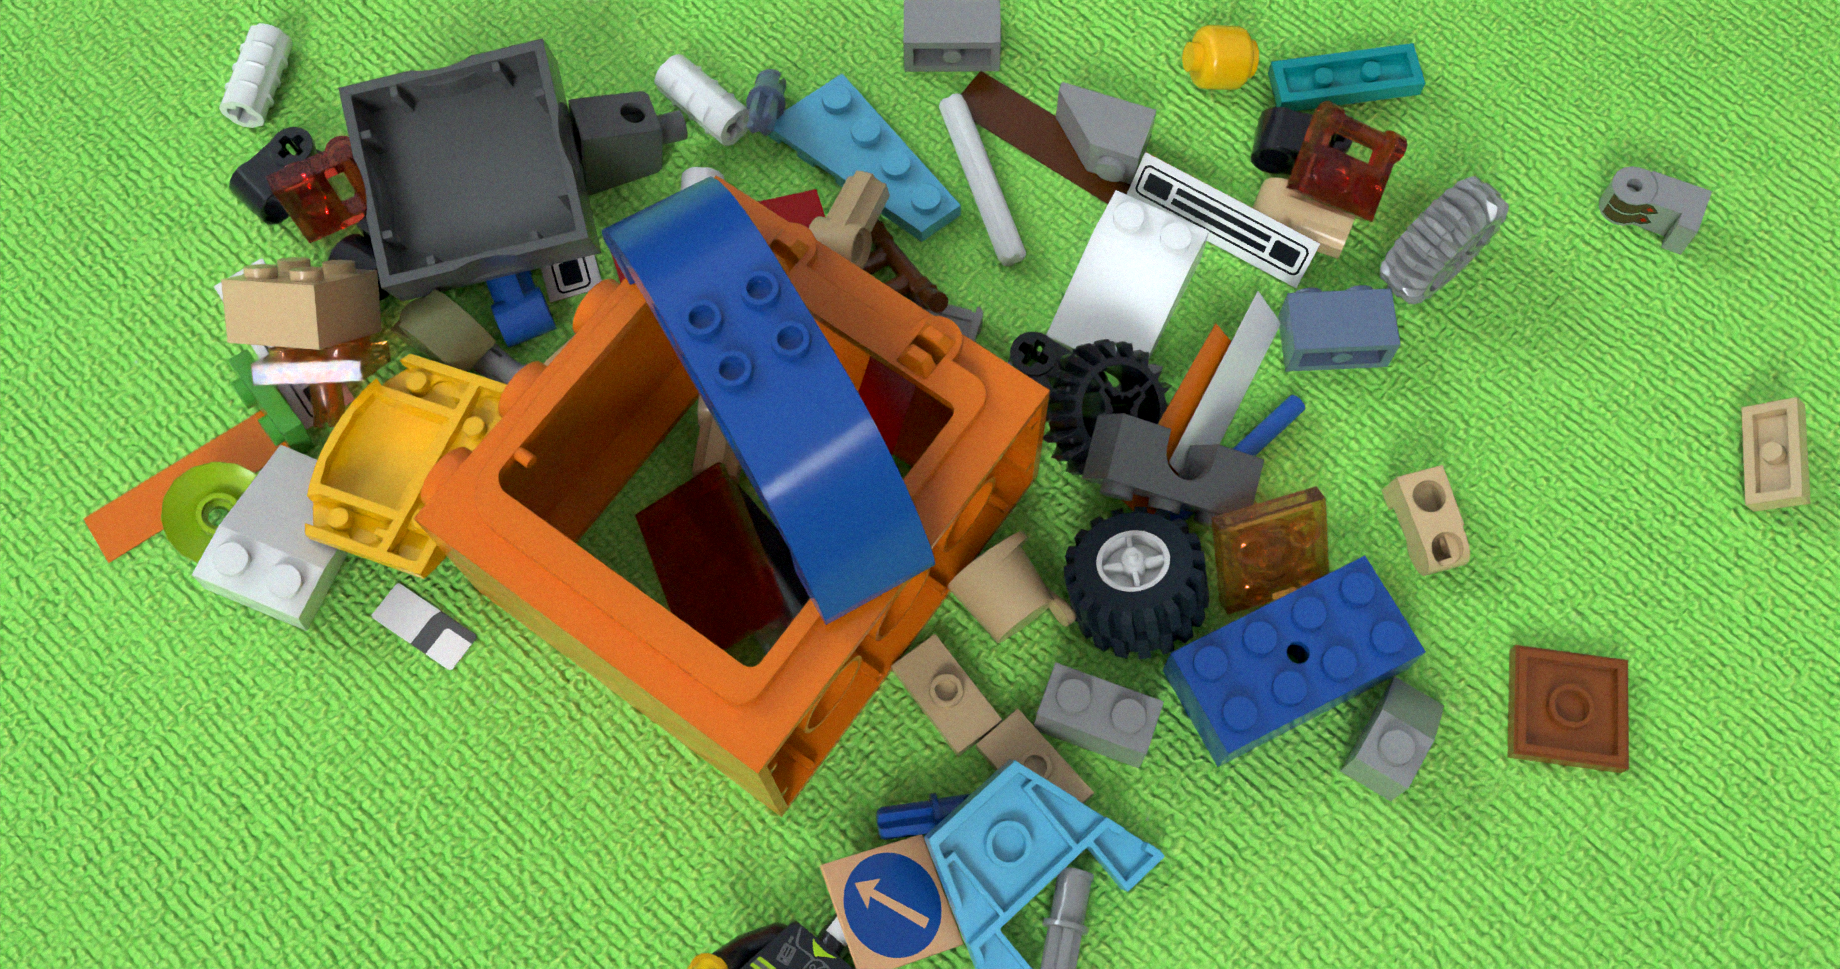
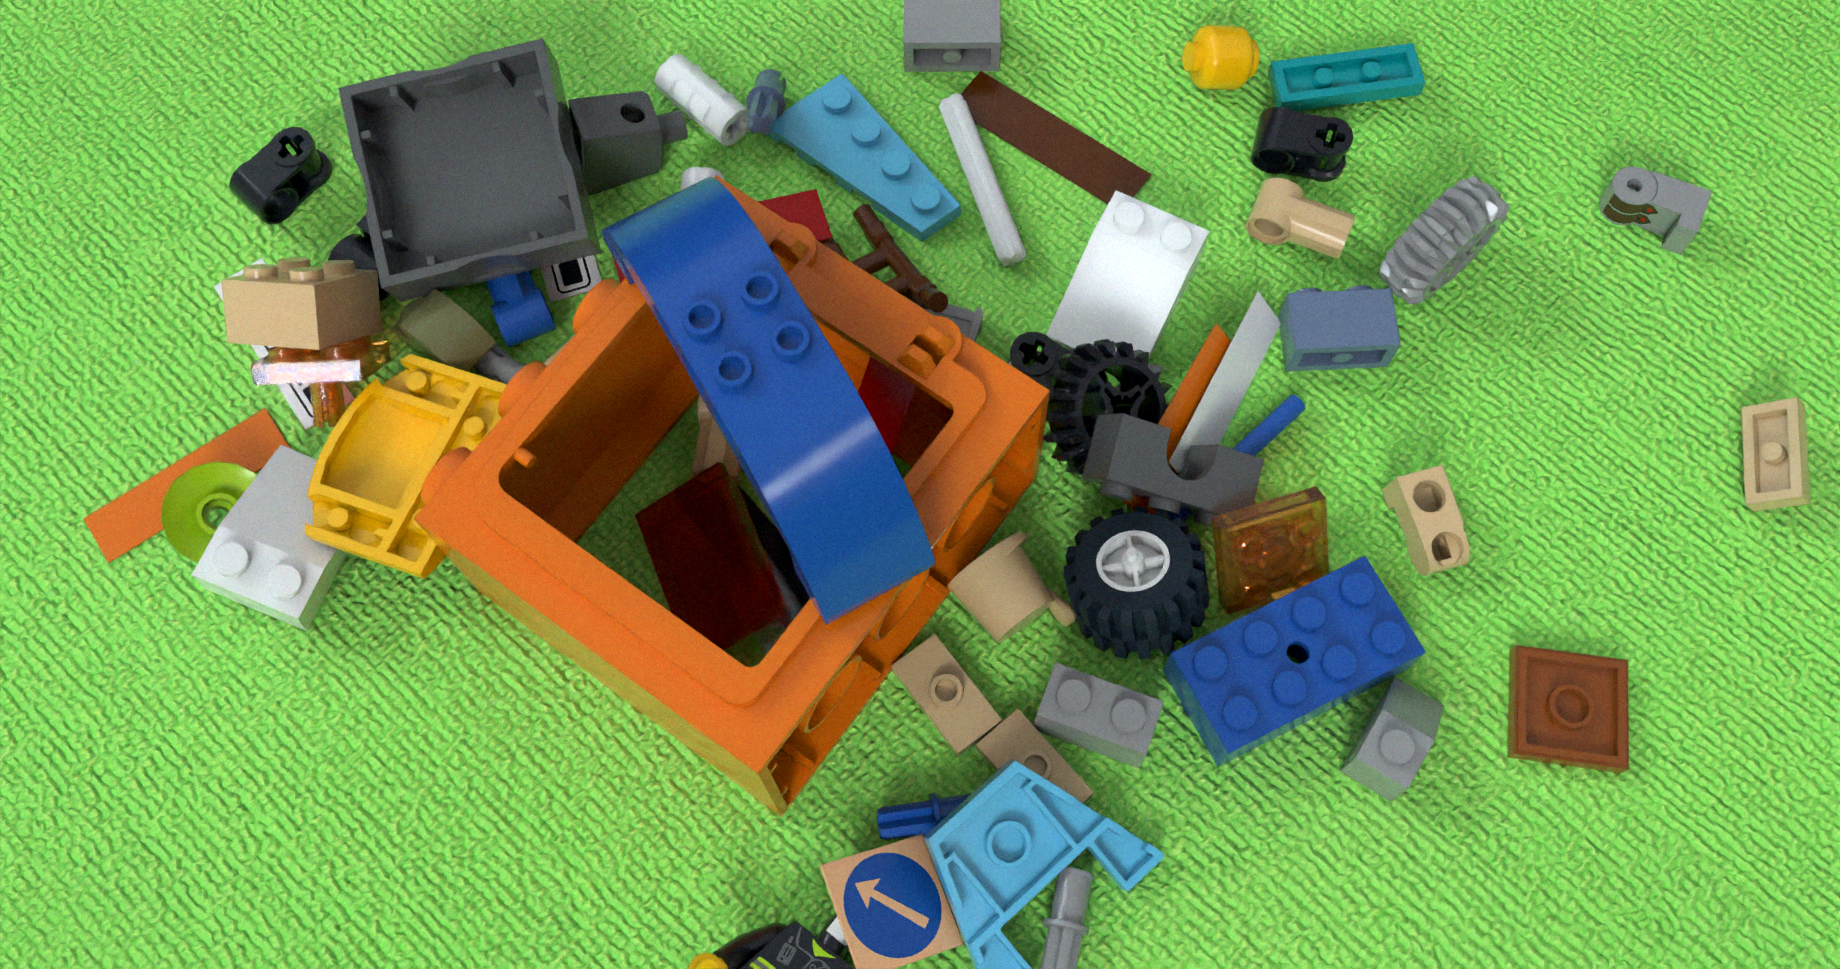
white axle [219,23,293,128] -> none
bright green plate [228,349,315,454] -> none
clear red plate [265,136,367,243] -> none
white sticker [372,583,477,670] -> none
tan piece [809,170,890,269] -> none
light grey slope [1056,82,1157,184] -> none
white sticker [1127,152,1320,288] -> none
clear red plate [1286,101,1407,222] -> none

